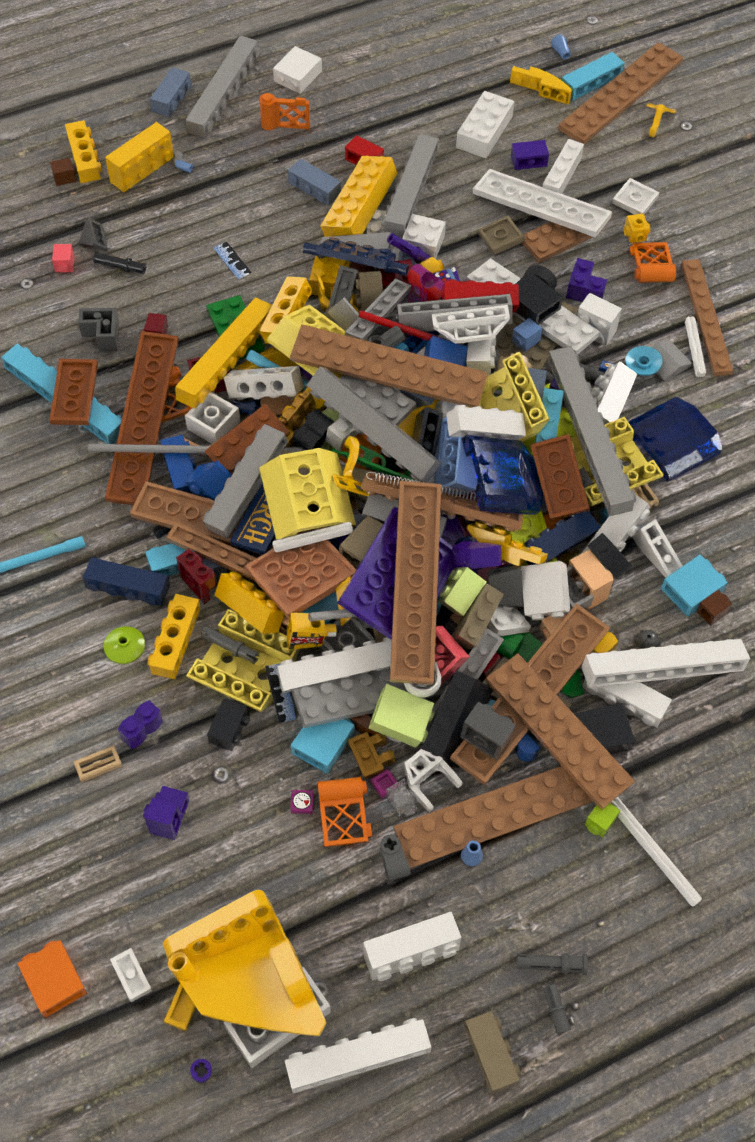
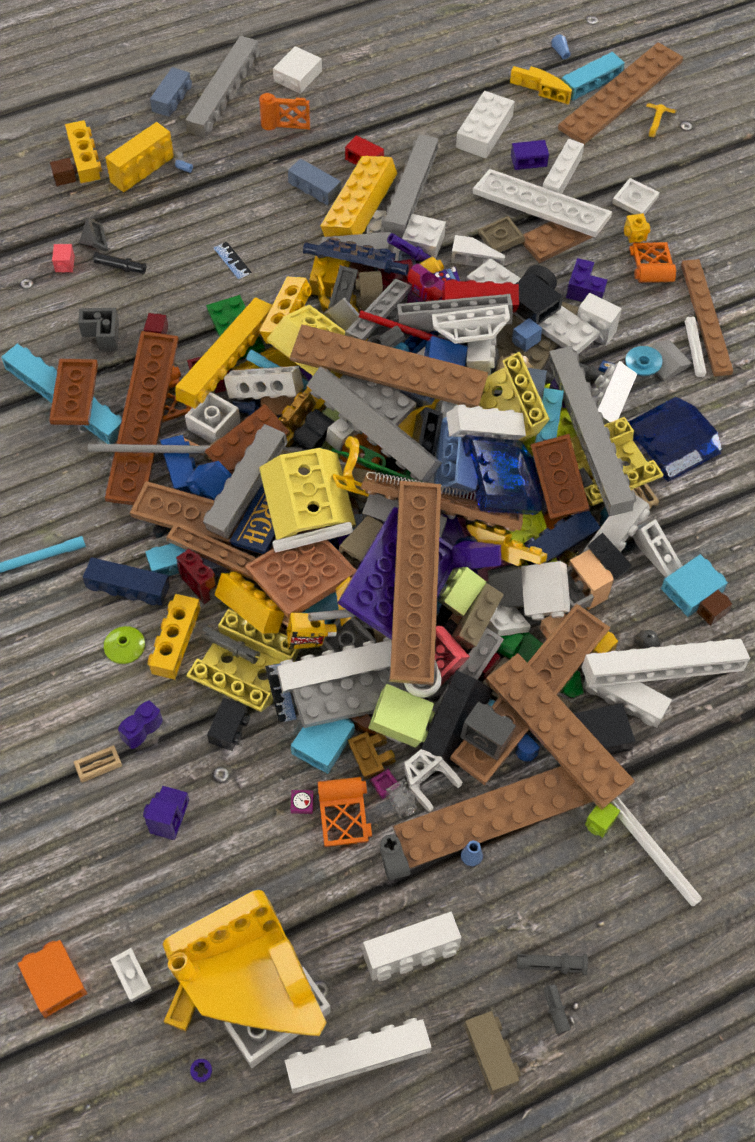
none -> white slope [451,235,505,267]

